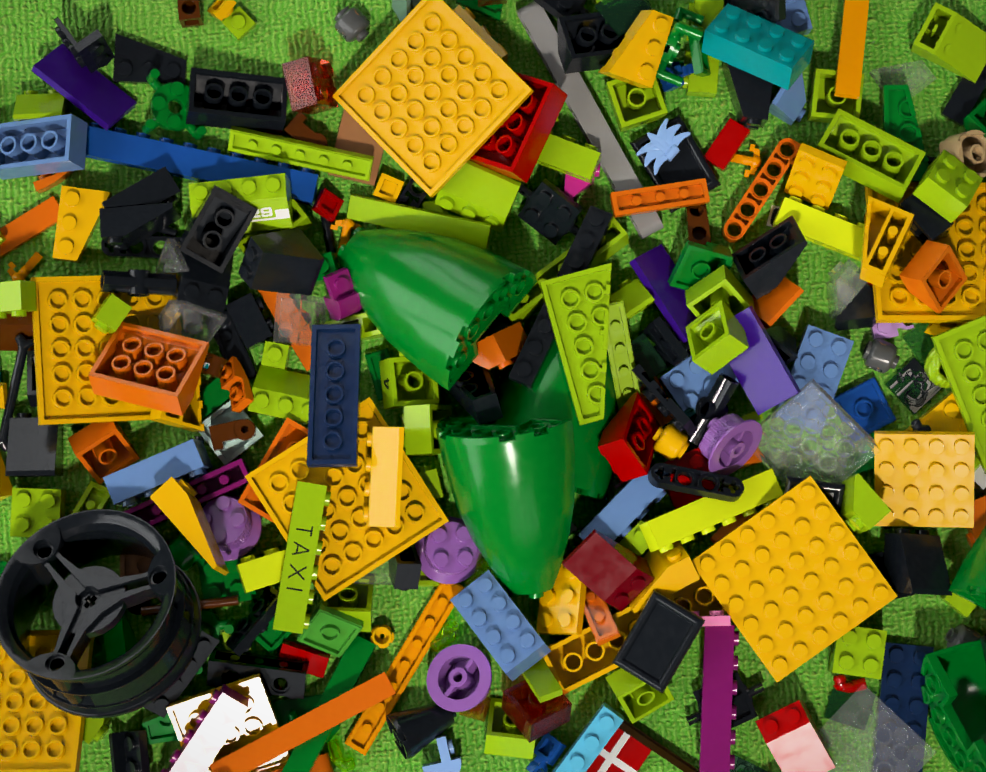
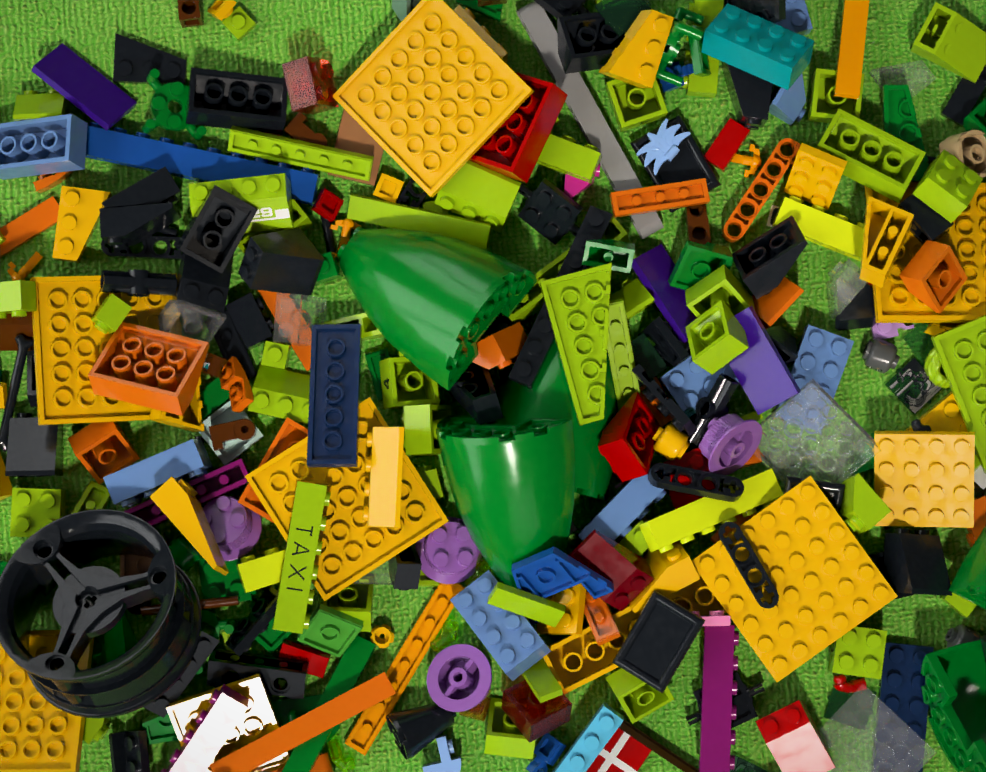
black bracket [54,17,115,73] -> none
clear tile [155,238,189,274] -> none
magenta brick [323,267,362,321] -> none
dark grey head [334,6,370,42] -> none
blue tile [832,377,897,442] -> none
none -> lime tile [487,582,566,627]
none -> blue wing [511,546,614,625]
none -> green slope [582,239,635,273]
none -> black beam [718,521,779,609]

